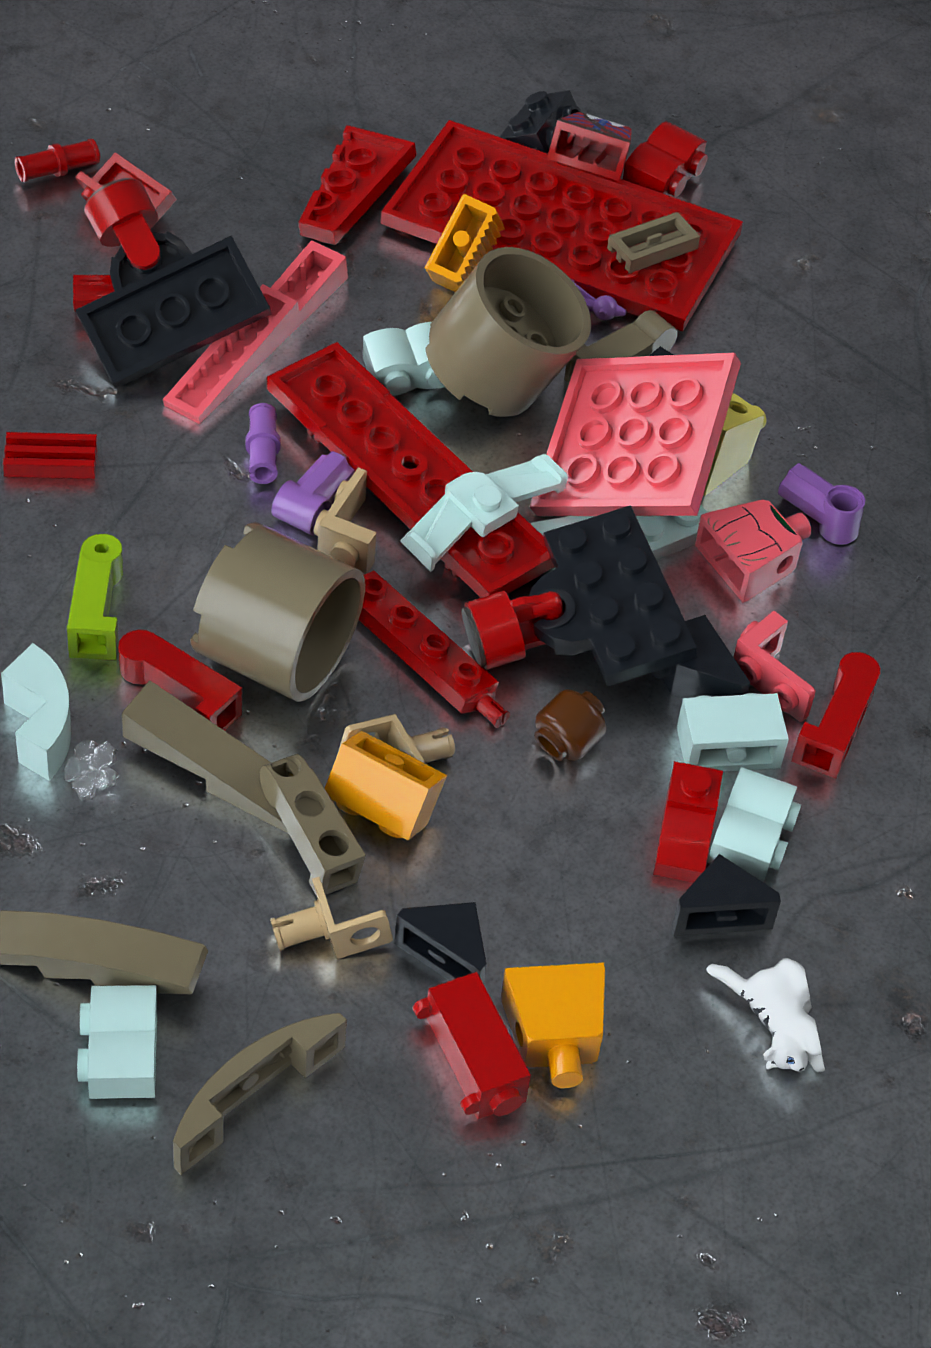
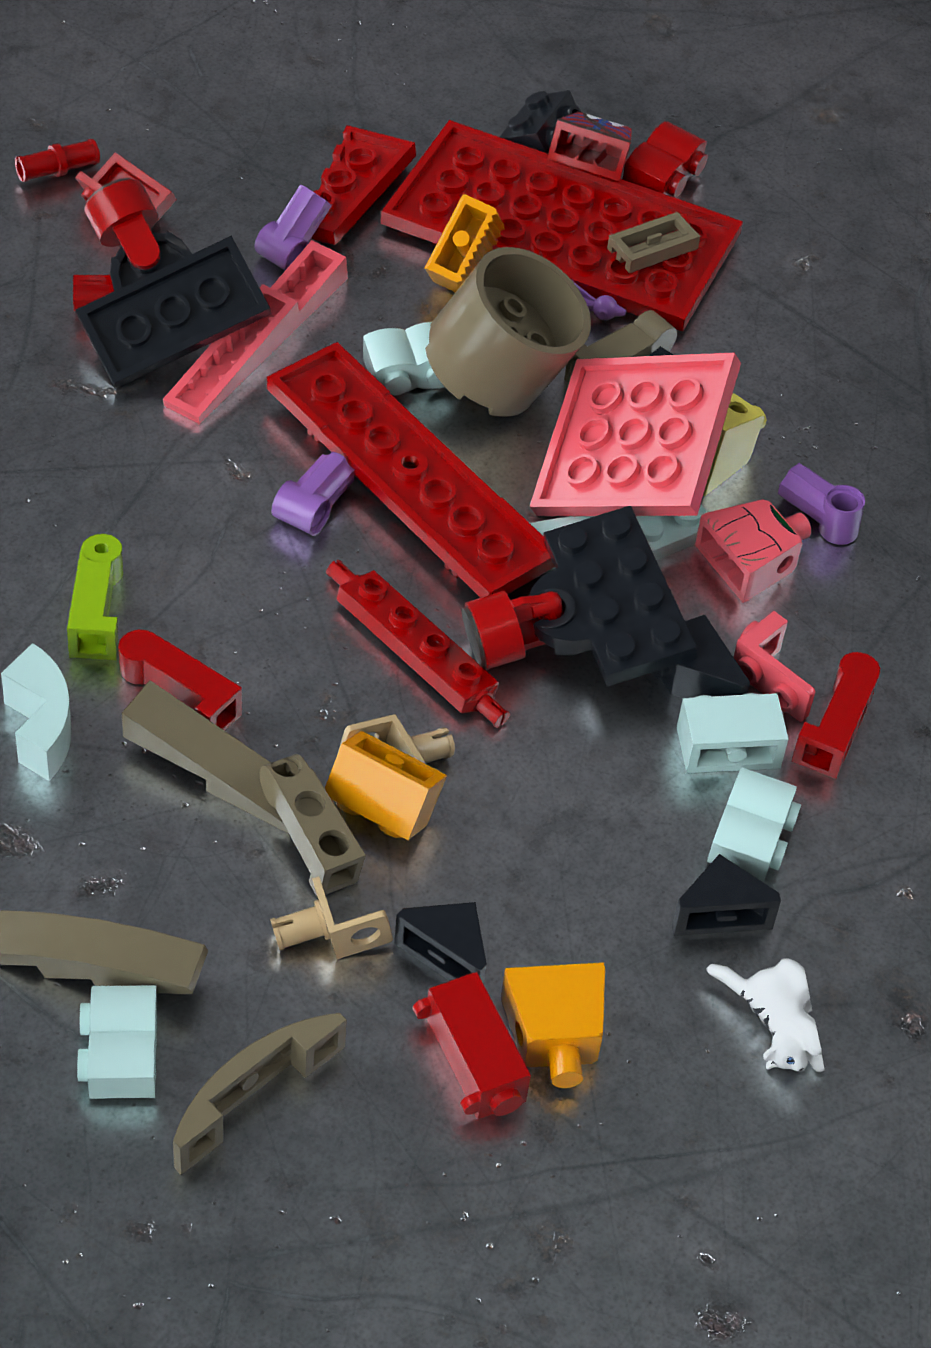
red tile [3,432,97,479] -> none
clear plant [63,740,119,799] -> none
dark tan brick [190,522,365,702] -> none
medium lavender pin [245,403,281,484] -> none
tan bracket [314,467,376,574] -> none
light aqua plate [400,454,568,572] -> none
reddish brown head [534,689,607,761] -> none
red arch [653,761,723,883] -> none
none -> medium lavender piece [255,184,332,271]

